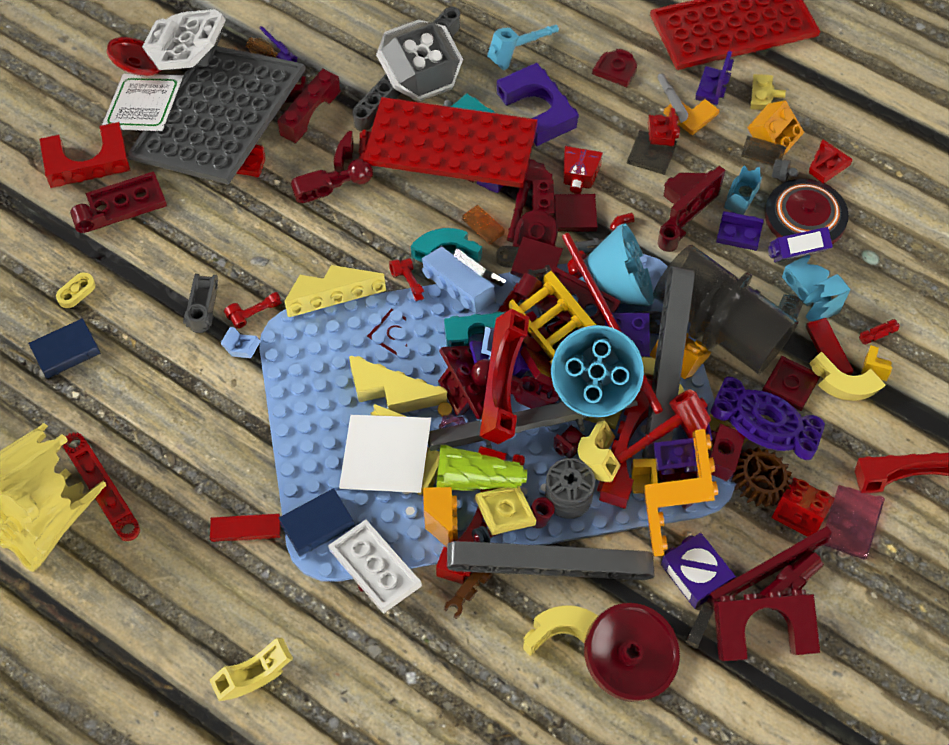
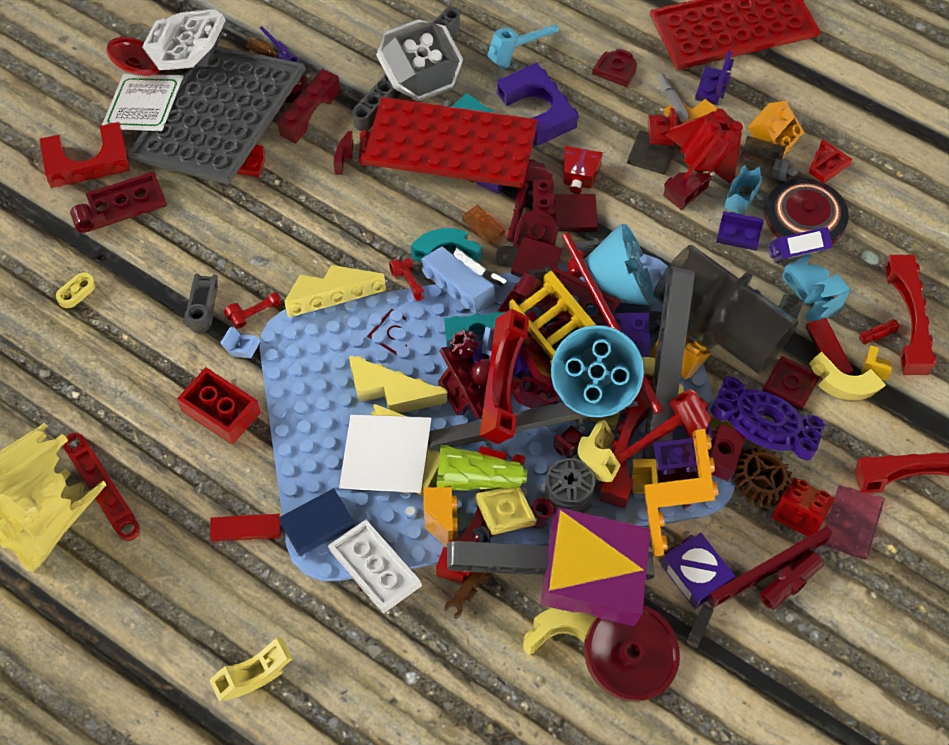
dark blue piece [28,318,101,379] -> none
dark red beam [291,159,373,203] -> none
piece [438,402,466,429] -> none
red arm [610,212,635,231] -> none
dark red hinge [658,165,725,252] -> none
dark red arch [713,589,820,661] -> none
light yellow plate [751,74,786,110] -> none
none -> red brick [177,367,261,445]
none -> dark red gear [450,329,479,358]
none -> magenta tile [540,507,651,626]
none -> red brick [666,108,743,184]
none -> red arch [885,255,936,375]

